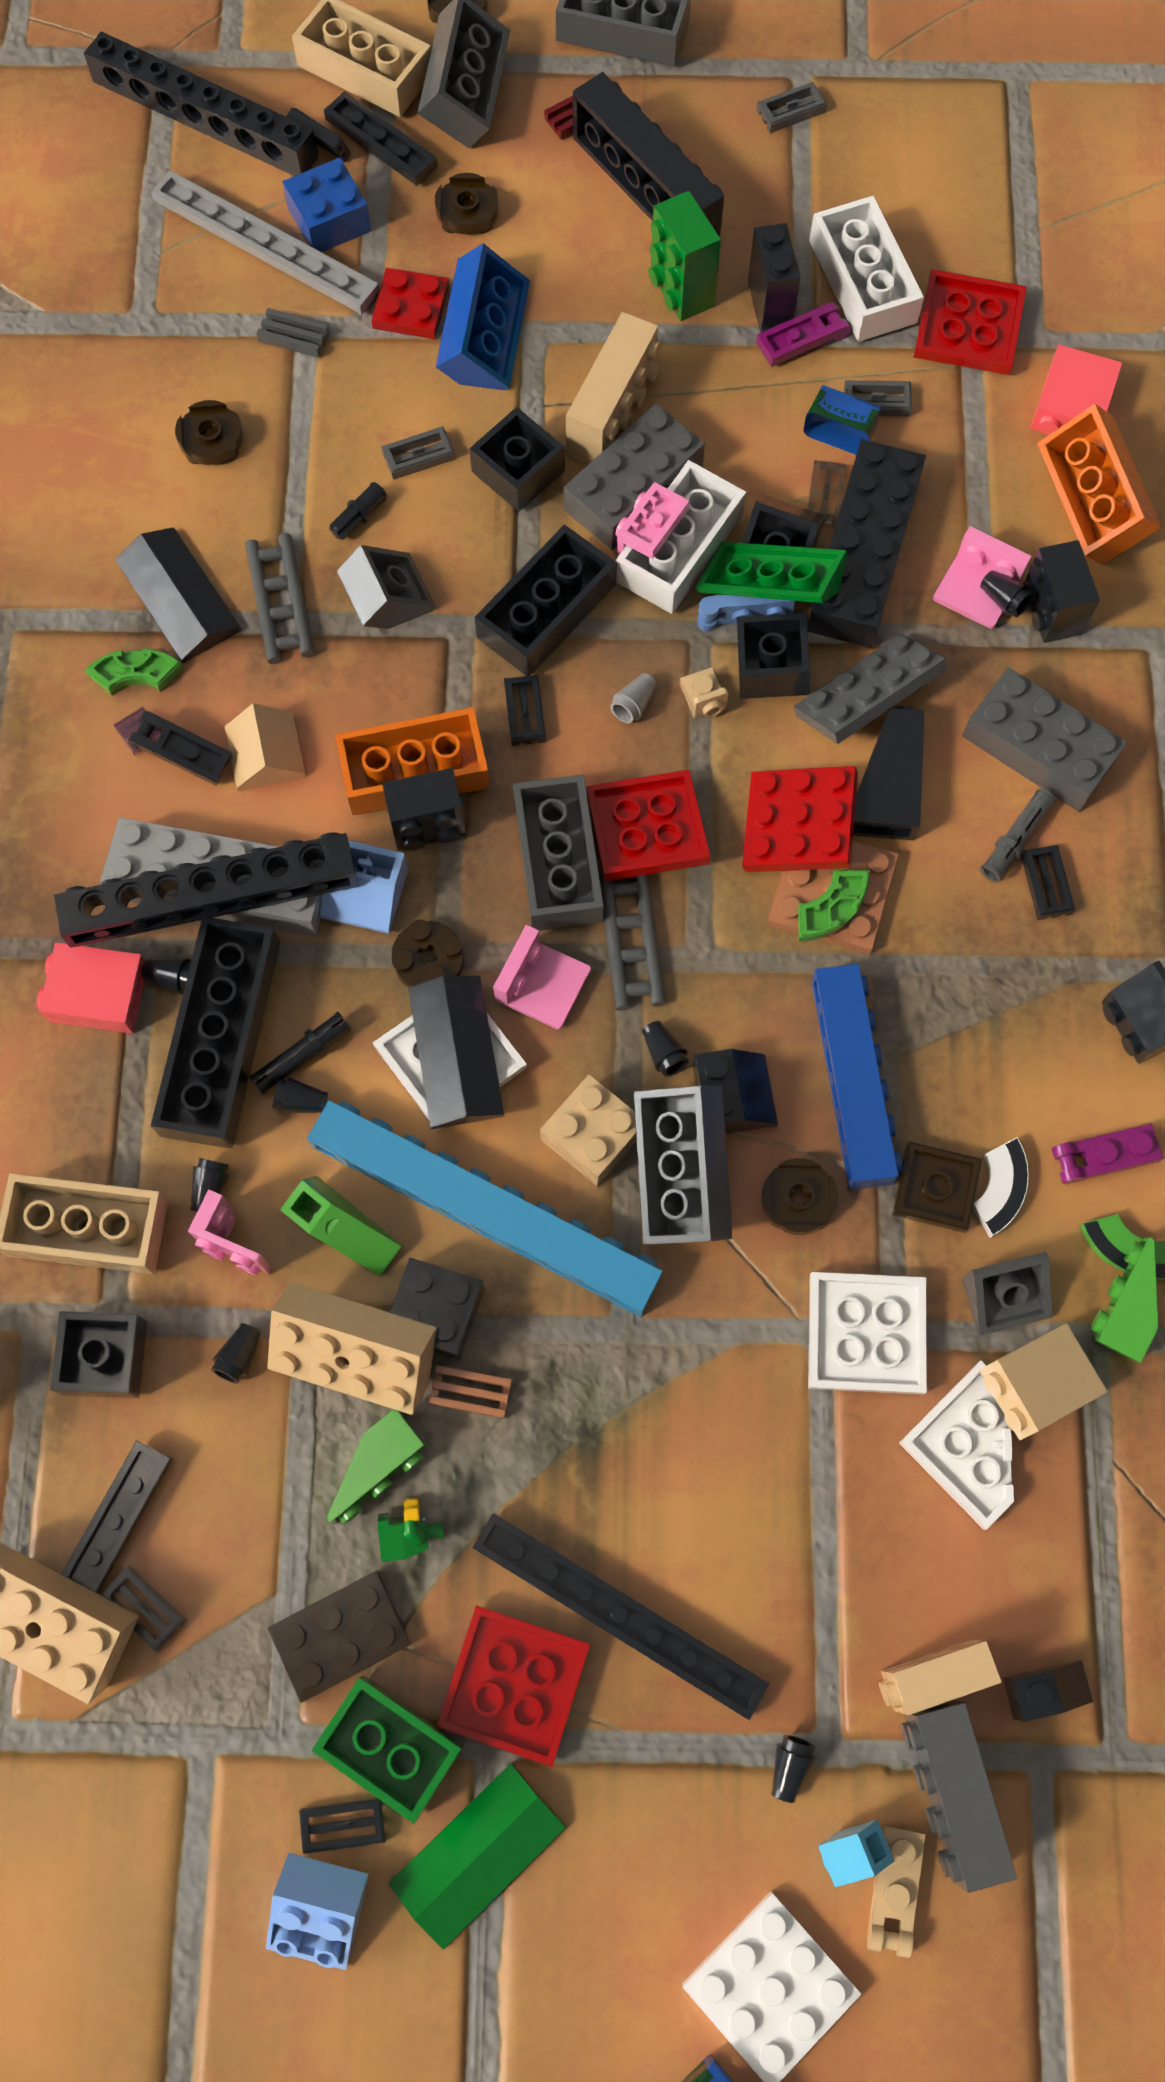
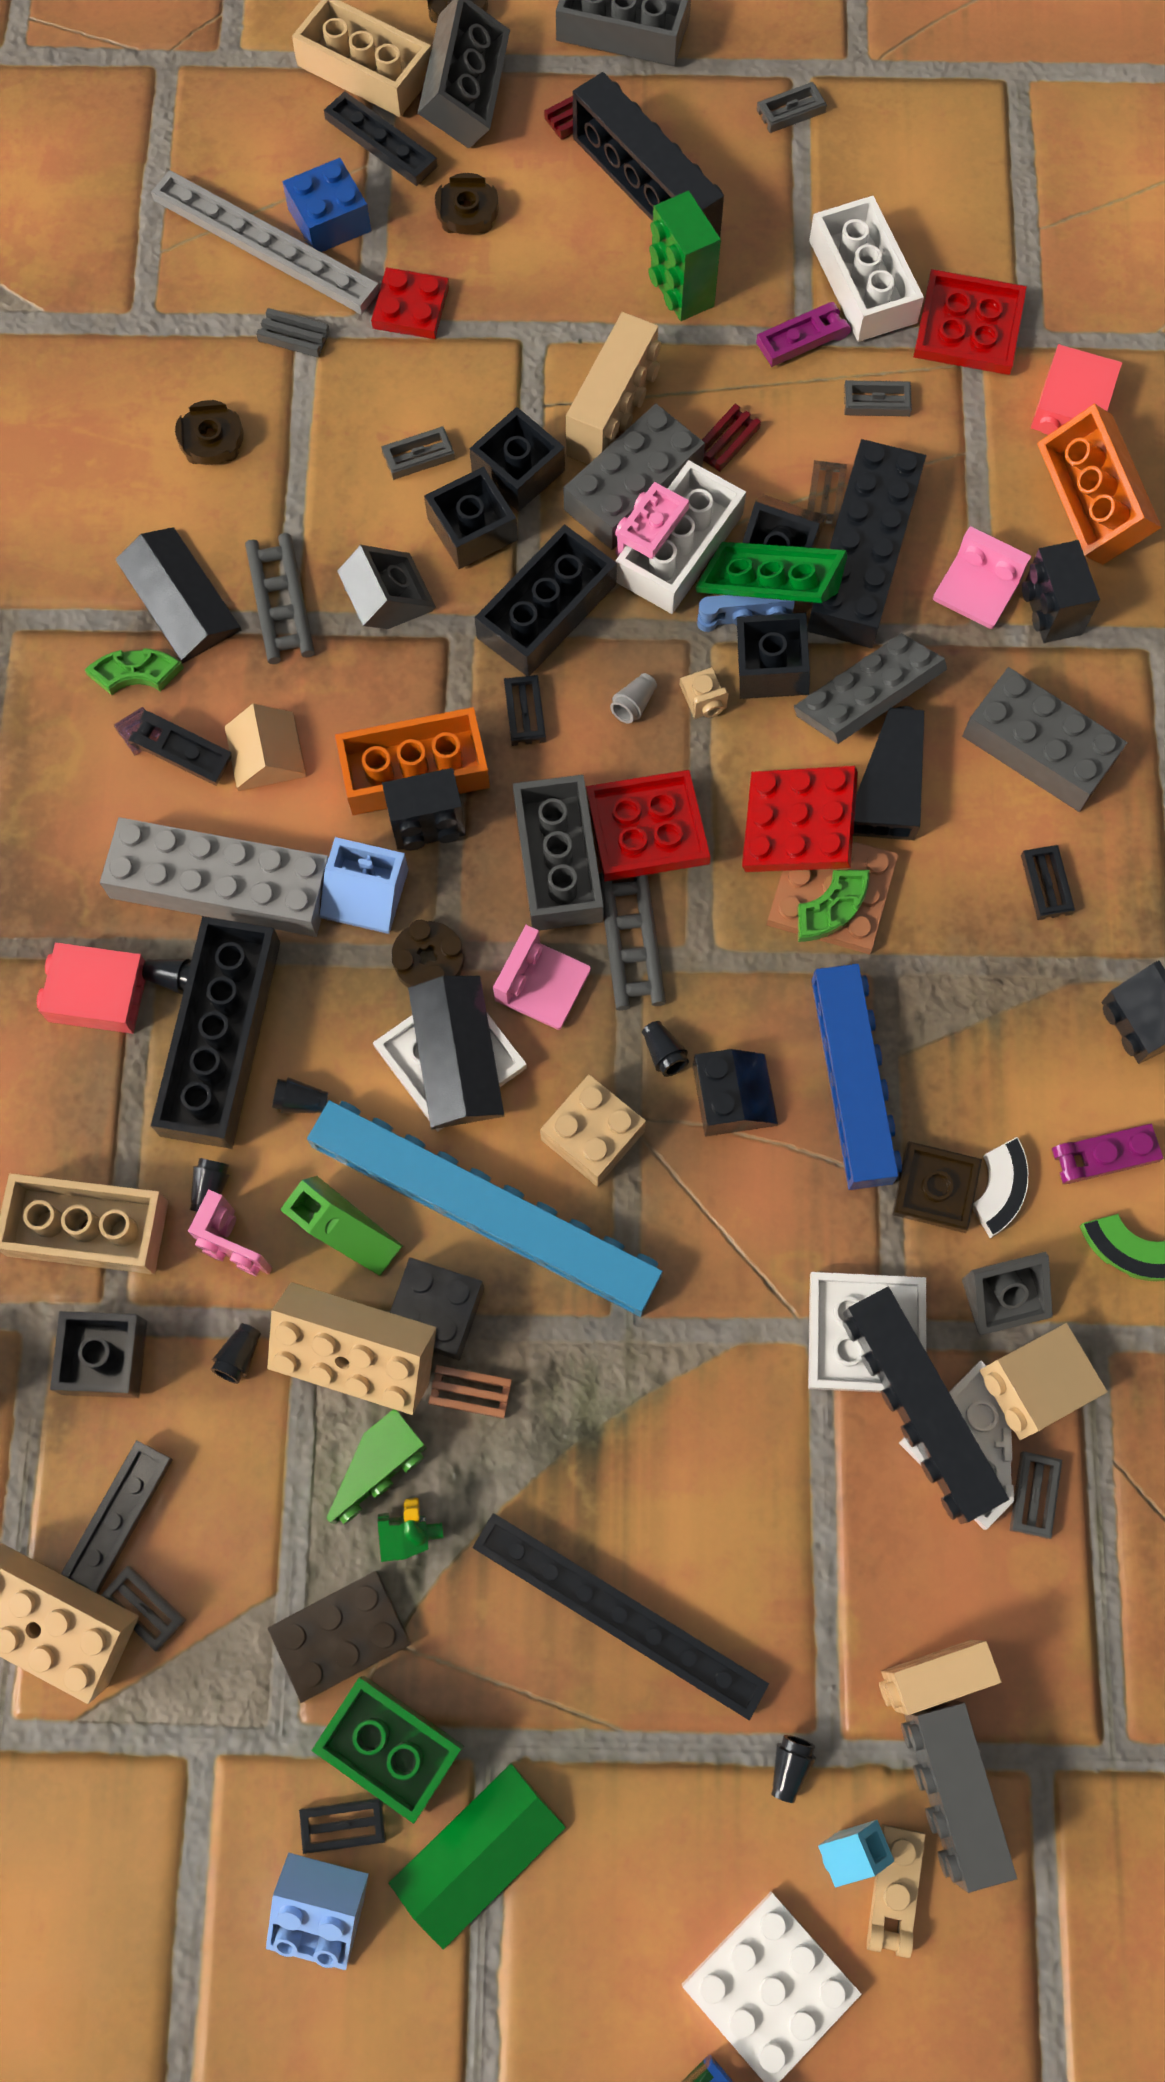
black brick [54,832,359,948] -> none
black brick [84,31,318,176] -> none
black pin [249,1011,352,1095] -> none
black tile [286,107,351,162] -> none
black axle [329,482,387,540] -> none
blue slope [436,243,530,390] -> none
red plate [436,1605,590,1767] -> none
dark grey brick [634,1086,732,1244] -> none
black brick [748,223,801,333] -> none
dark brown plate [761,1158,838,1235] -> none
blue piece [803,385,881,455] -> none
black cone [980,570,1033,617] -> none
dark grey pin [980,788,1056,882] -> none
black slope [1003,1660,1093,1722] -> none
bright green slope [1091,1237,1158,1363] -> none
none -> black brick [424,466,518,569]
none -> dark red tile [702,403,761,472]
none -> black brick [842,1286,1010,1524]
none -> dark grey tile [1009,1451,1062,1539]

